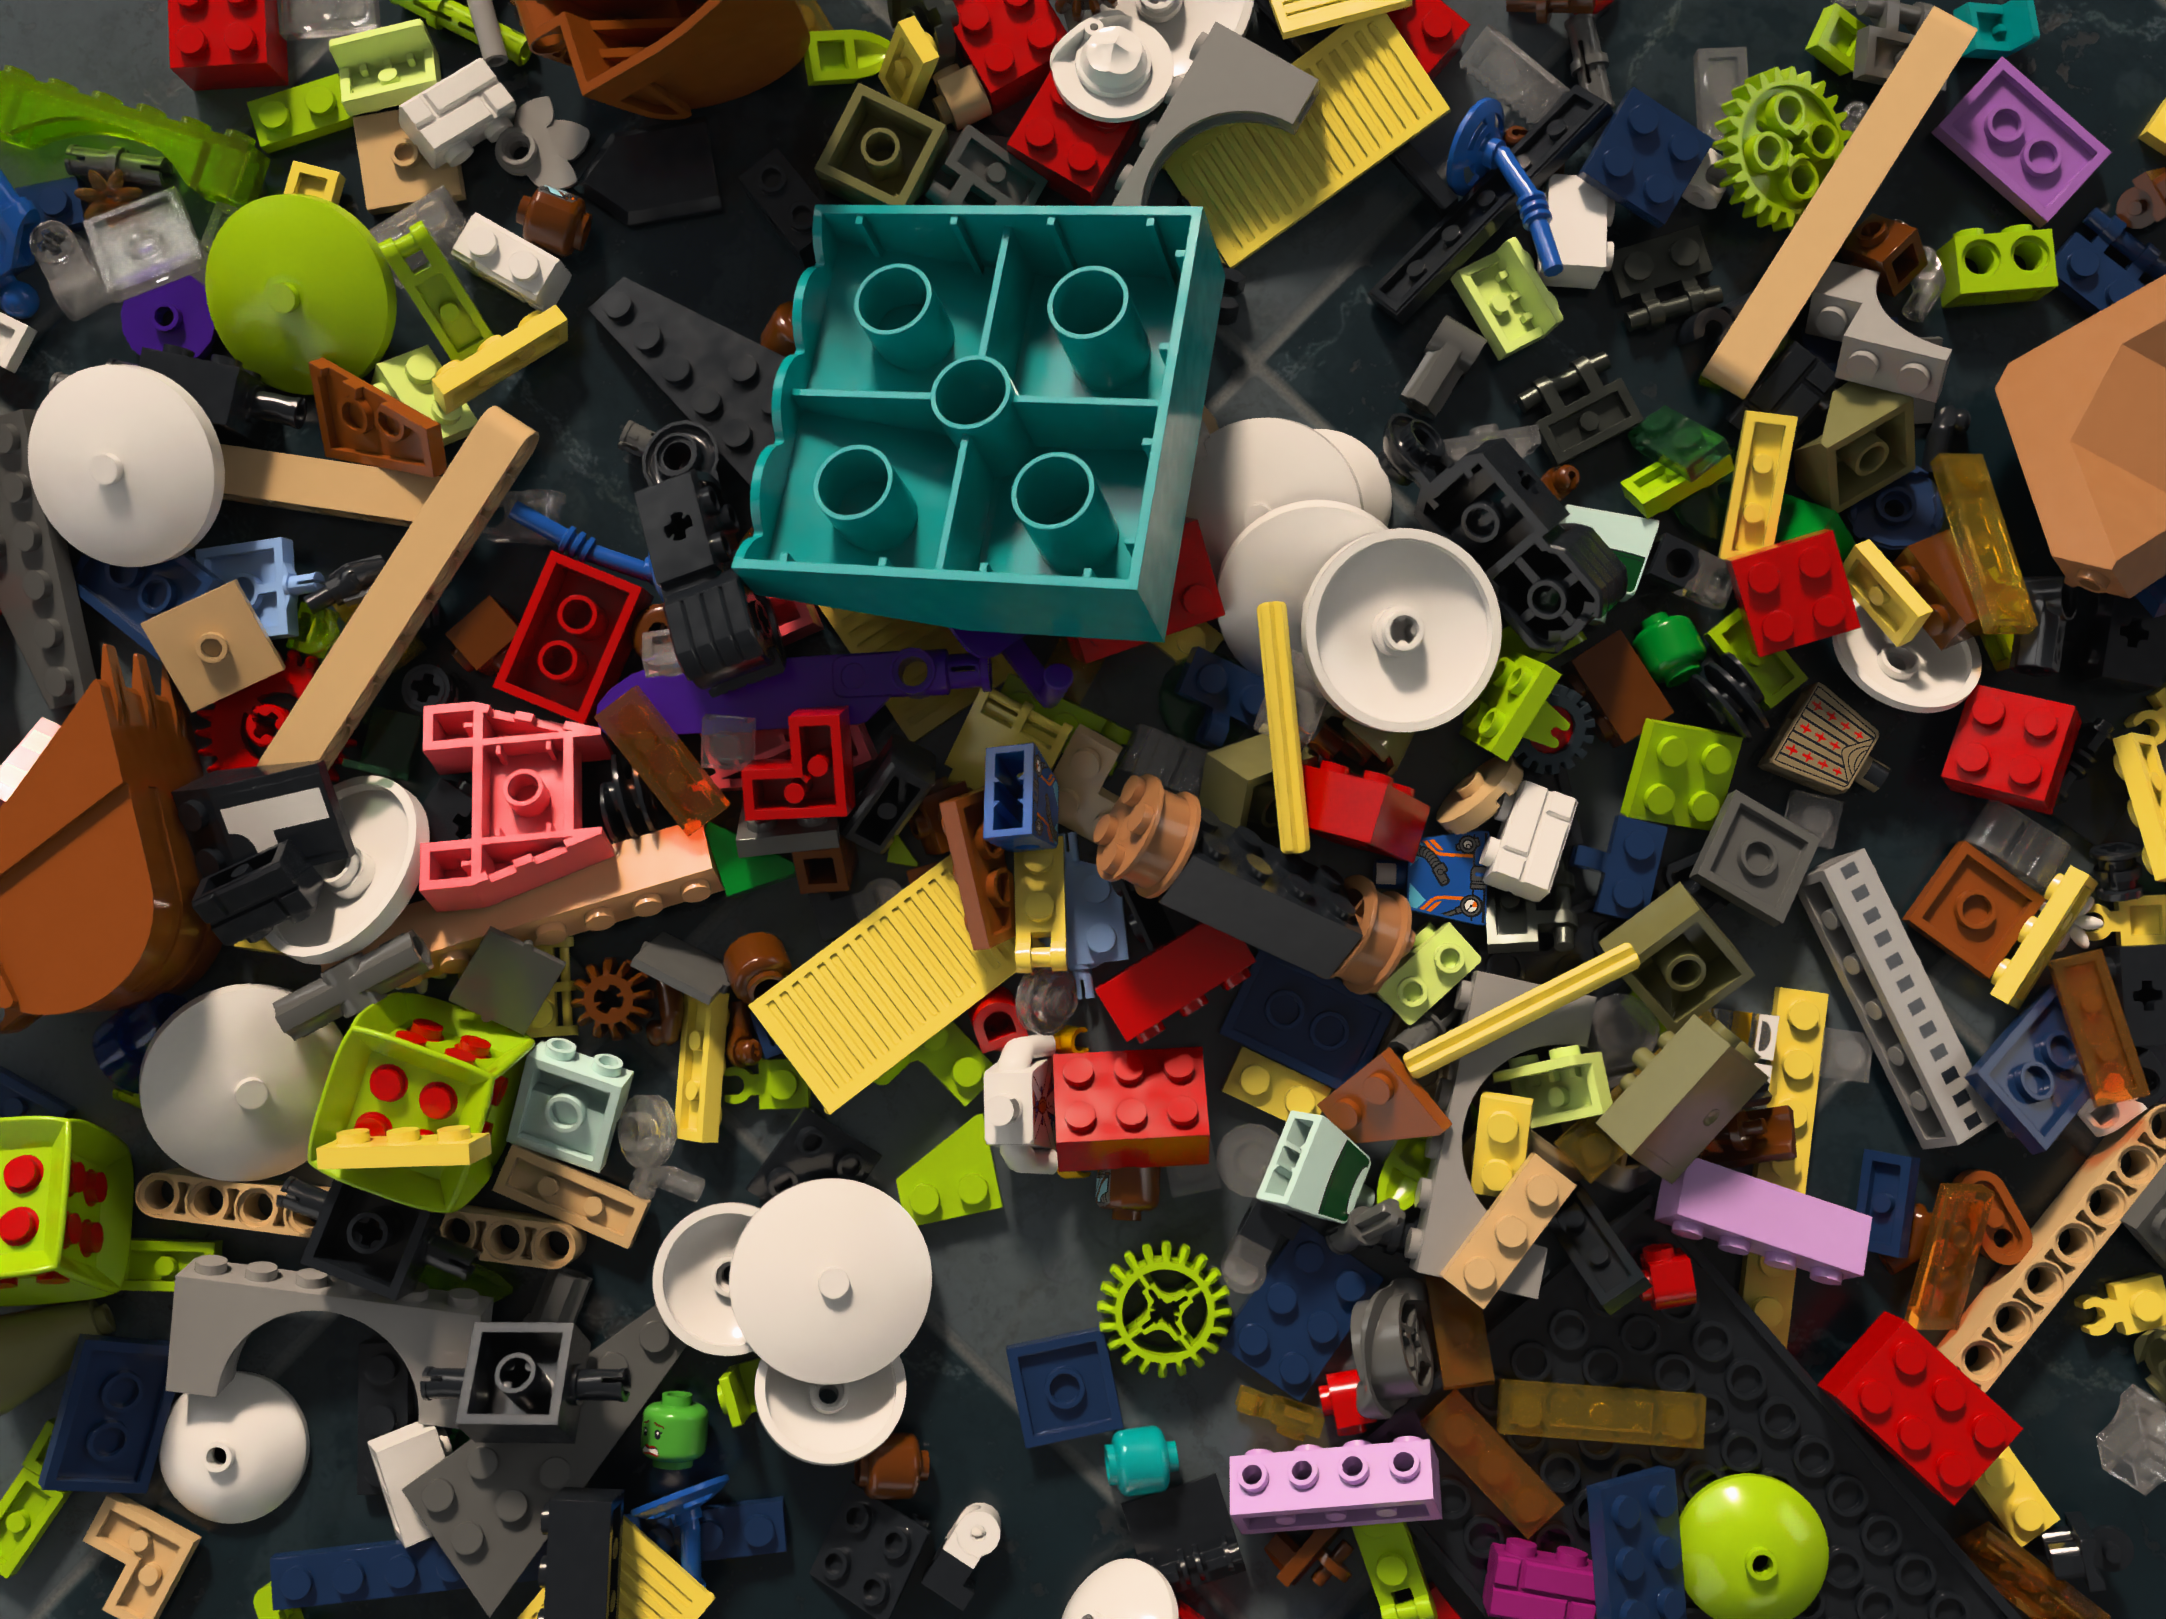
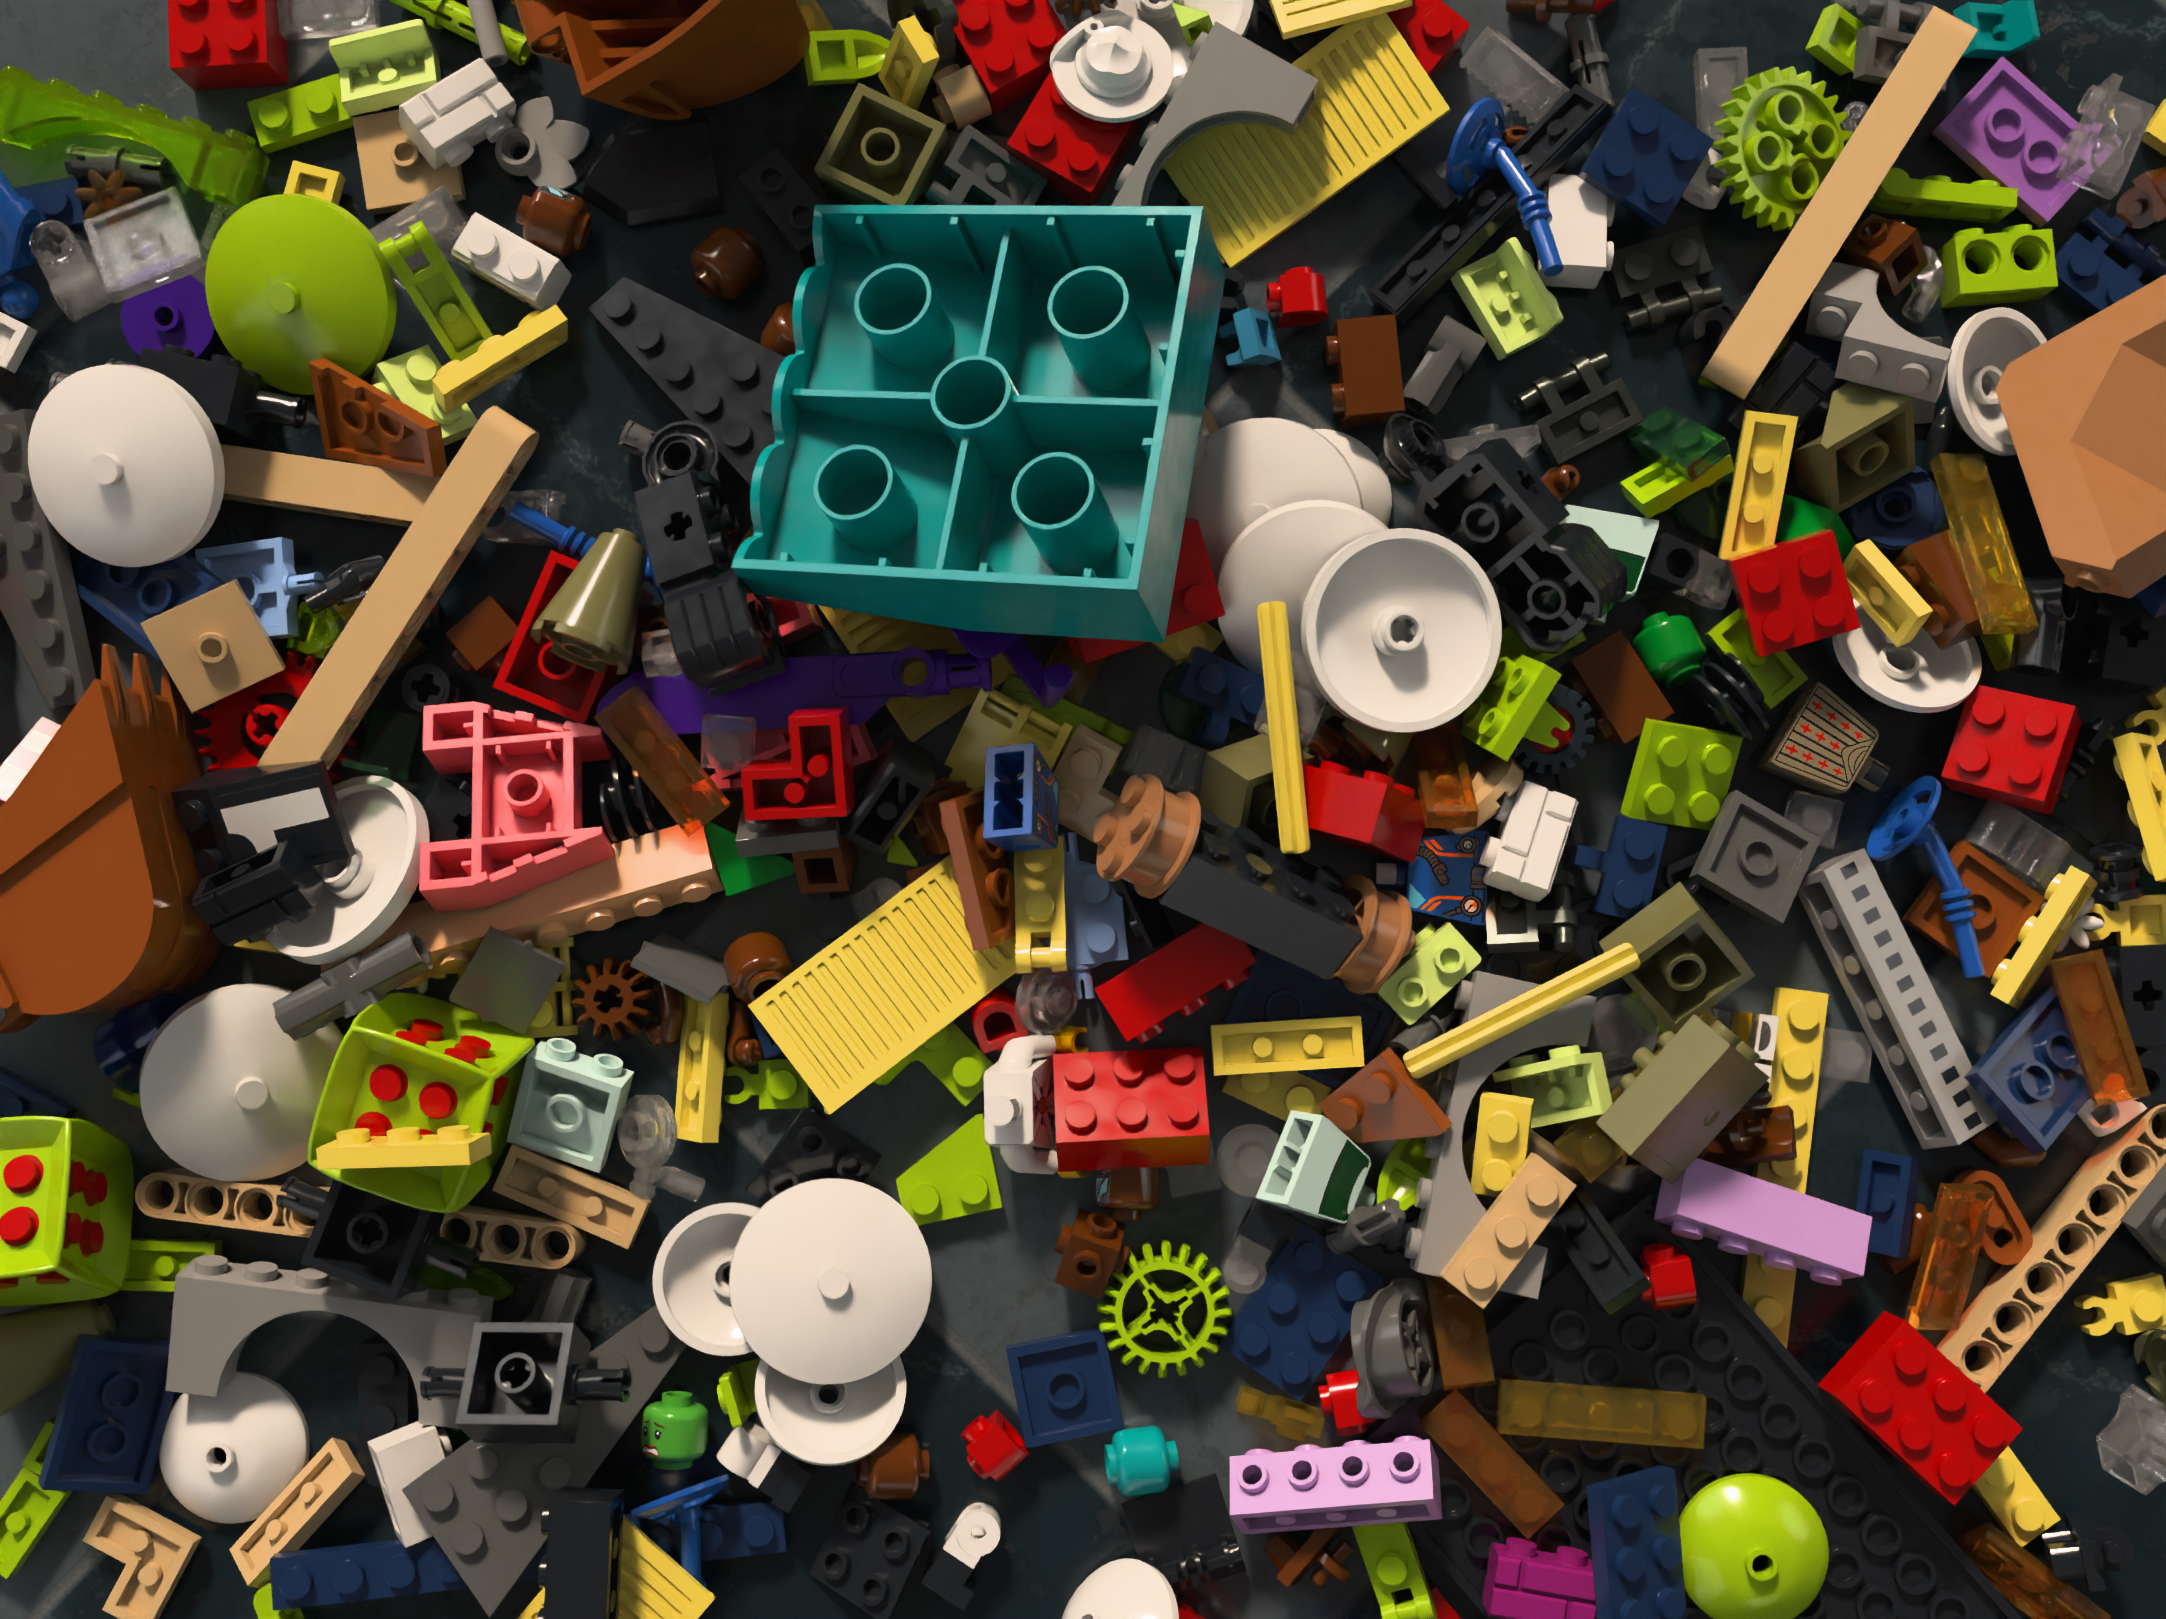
none -> tan plate [229,1437,366,1588]
none -> olive cone [530,528,648,675]
none -> reddish brown head [691,226,763,300]
none -> leg [717,1420,818,1513]
none -> red plate [960,1409,1030,1481]
none -> reddish brown brick [1054,1208,1130,1299]
none -> lime piece [1172,3,1213,47]
none -> light yellow plate [1210,1015,1365,1076]
none -> dark azure tile [1219,307,1282,368]
none -> red plate [1266,267,1328,328]
none -> reddish brown brick [1325,314,1405,428]
none -> clear orange plate [1408,722,1479,829]
none -> lime plate [1867,168,2018,224]
none -> blue dish [1867,776,1985,978]
none -> white dish [1946,307,2047,456]
none -> reddish brown arm [1968,1125,2047,1168]
none -> clear bracket [2056,73,2156,200]

